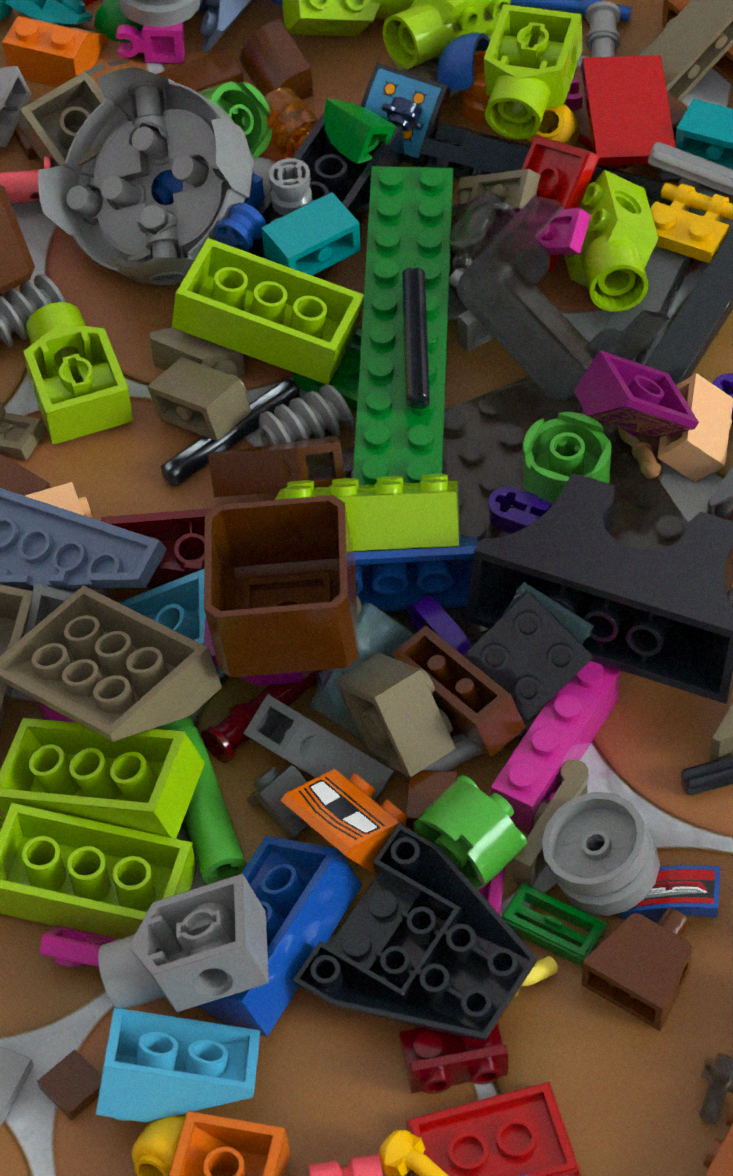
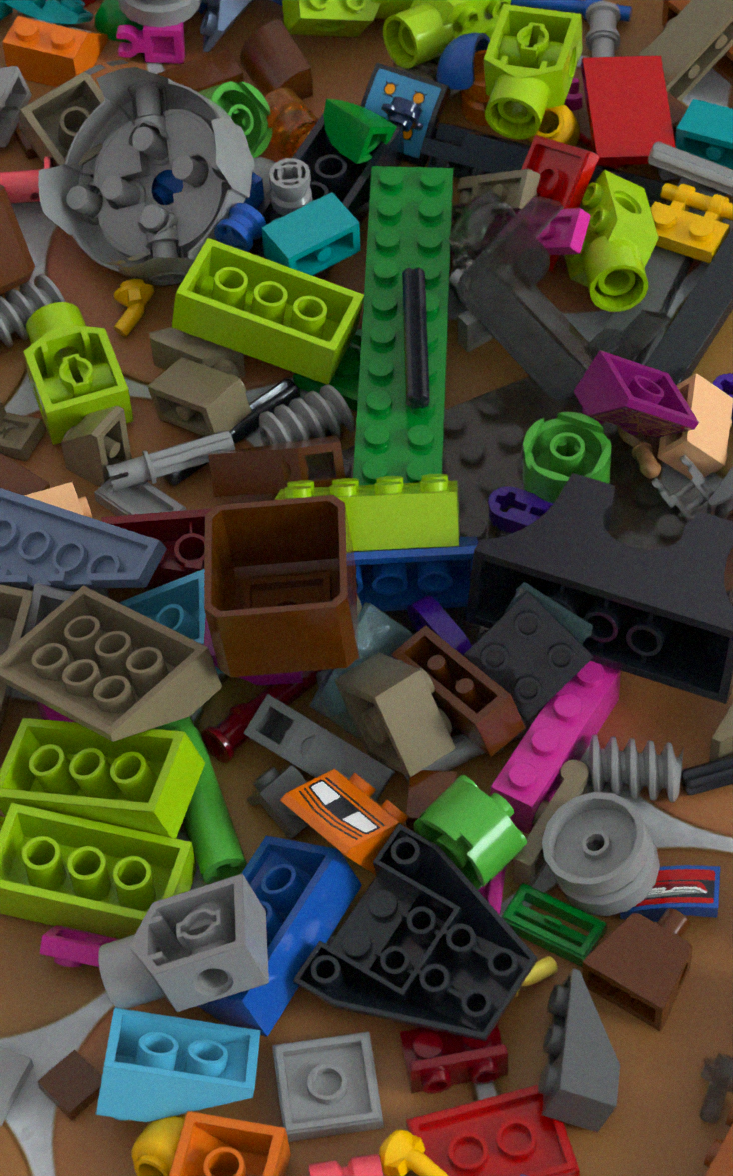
none -> dark tan slope [61,405,132,487]
none -> light grey tile [94,472,187,516]
none -> light grey axle [106,431,235,492]
none -> yellow plate [113,279,155,337]
none -> light grey tile [272,1032,384,1142]
none -> dark grey slope [538,968,620,1132]
none -> light grey piece [587,734,684,803]
none -> light grey piece [651,455,714,520]

